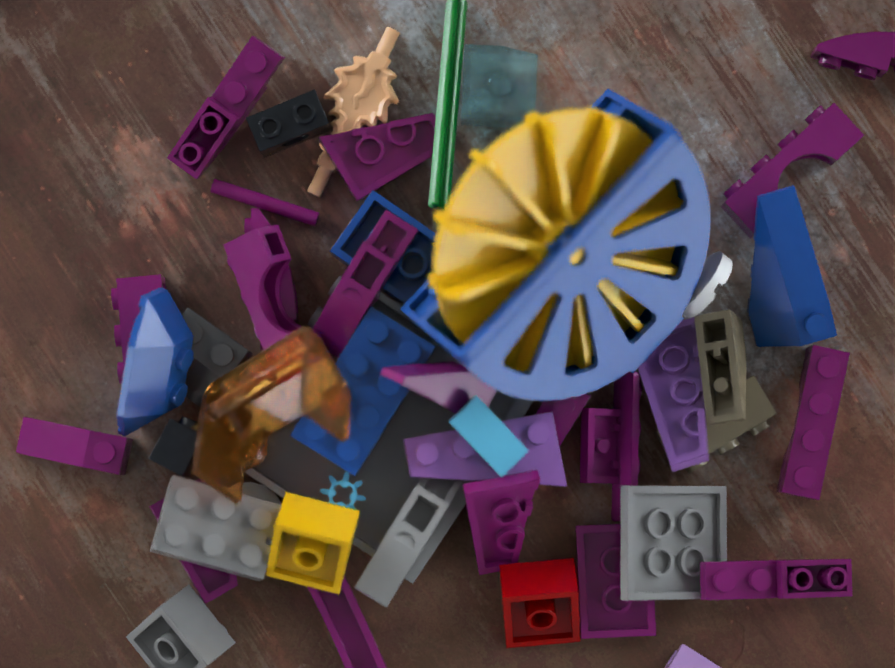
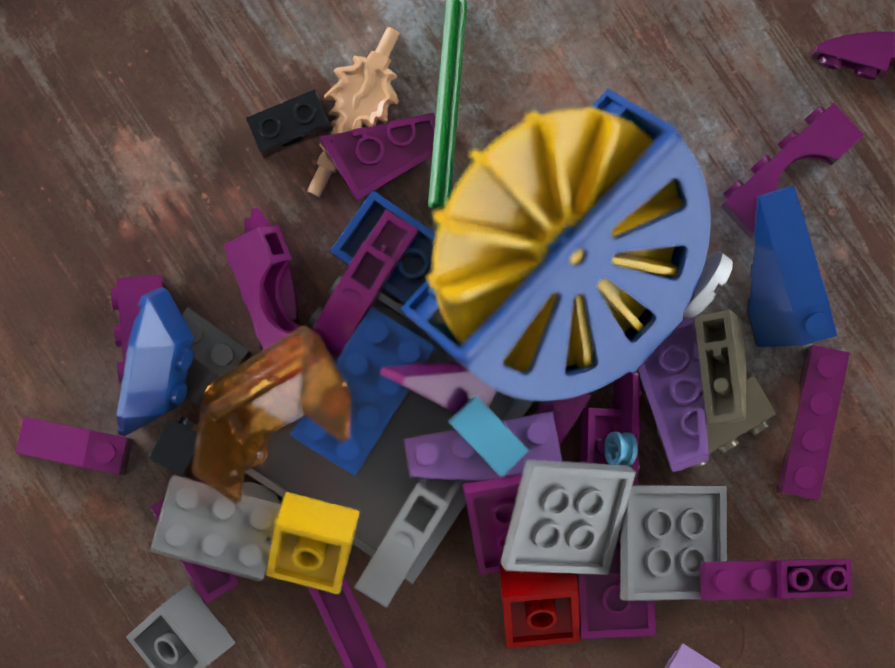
magenta slope [167,36,285,179] -> none
magenta bar [210,179,320,226] -> none
medium azure gear [320,472,366,510] -> none
clear light blue slope [461,44,538,127] -> none
none -> light grey plate [501,460,636,575]
none -> medium azure bush [604,432,637,466]

